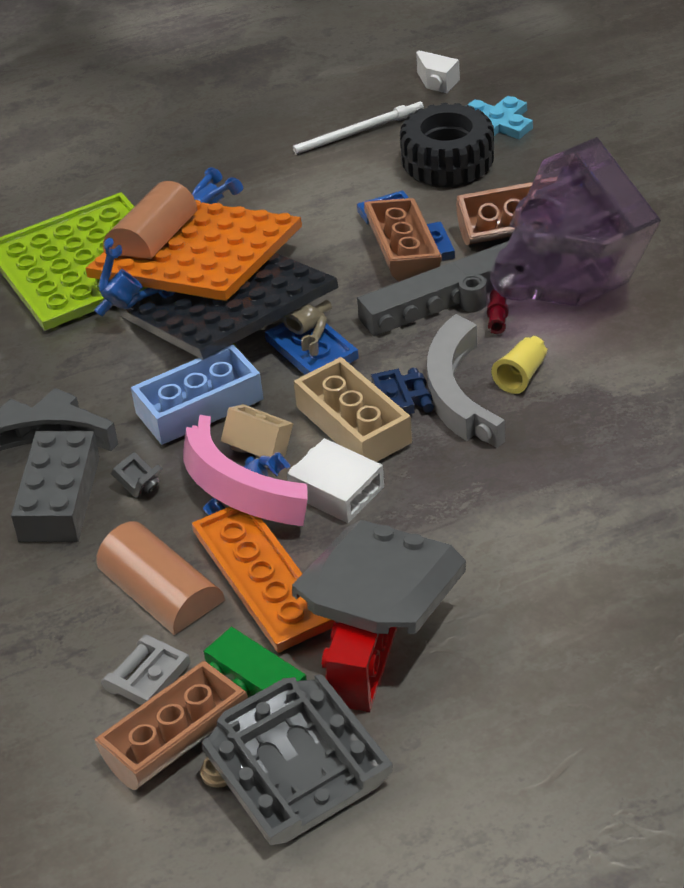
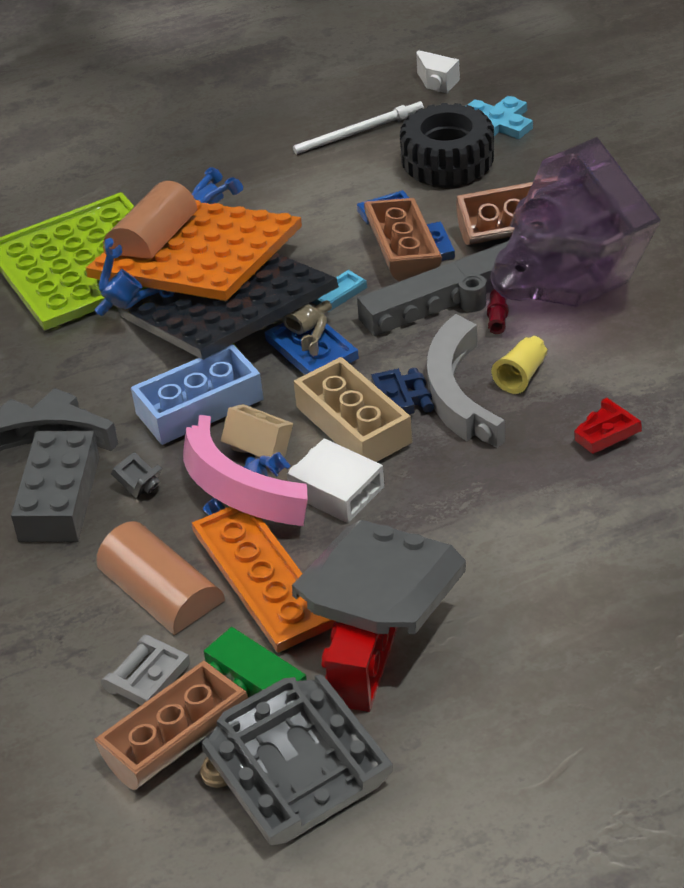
none -> medium azure tile [312,270,367,312]
none -> red wing [574,398,642,454]

